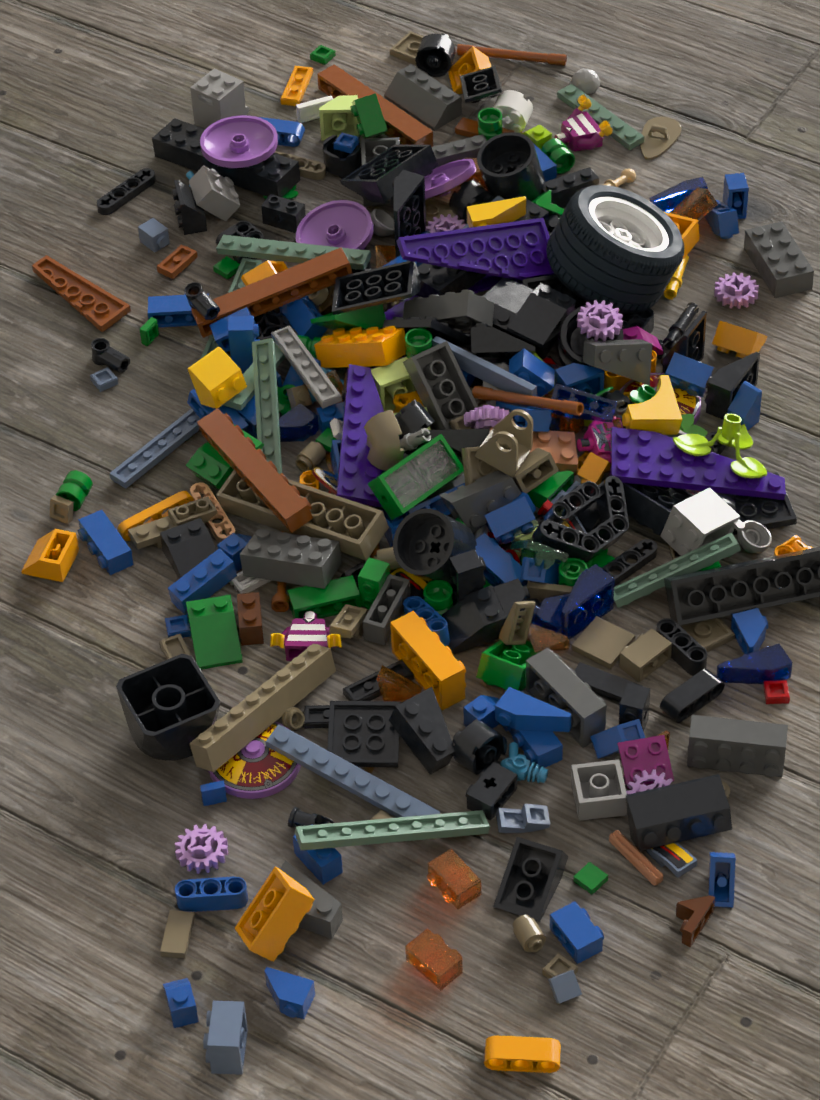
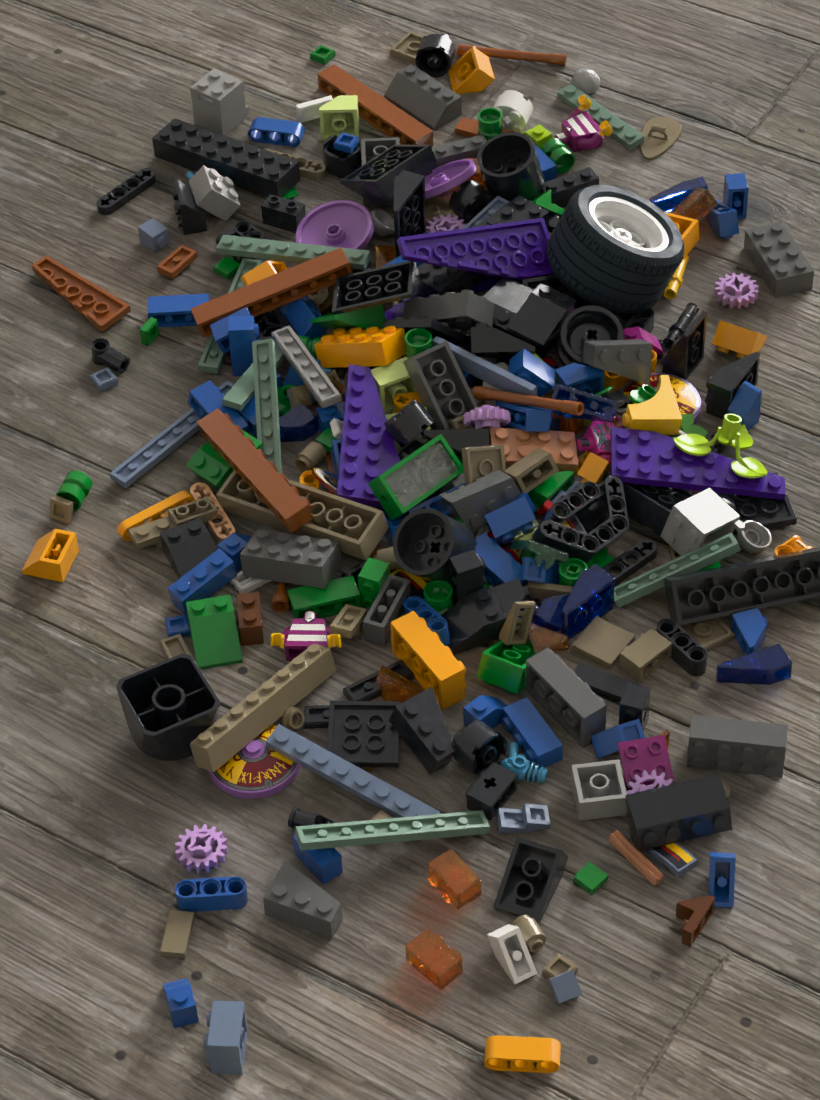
blue brick [77,509,134,575] -> none
black piece [184,282,220,321] -> none
yellow slope [187,347,247,409] -> none
medium lavender dish [200,115,278,168] -> none
blue tile [200,781,227,806] -> none
light orange slope [235,867,315,962] -> none
blue slope [265,967,315,1019] -> none
light orange tile [280,66,313,106] -> none
green slope [350,93,387,139] -> none
dark tan brick [364,410,404,471] -> none
light grey pin [400,428,431,452] -> none
black slope [460,65,503,103] -> none
yellow slope [467,196,526,228] -> none
dark tan hose [475,409,533,478] -> none
blue slope [495,687,571,732] -> none
blue brick [550,901,604,964] -> none
lavender gear [577,300,623,341] -> none
tan pin [604,168,636,187] -> none
black beam [660,669,725,723] -> none
blue brick [665,352,714,397] -> none
red tile [763,680,790,704] -> none
none -> white slope [487,924,537,984]

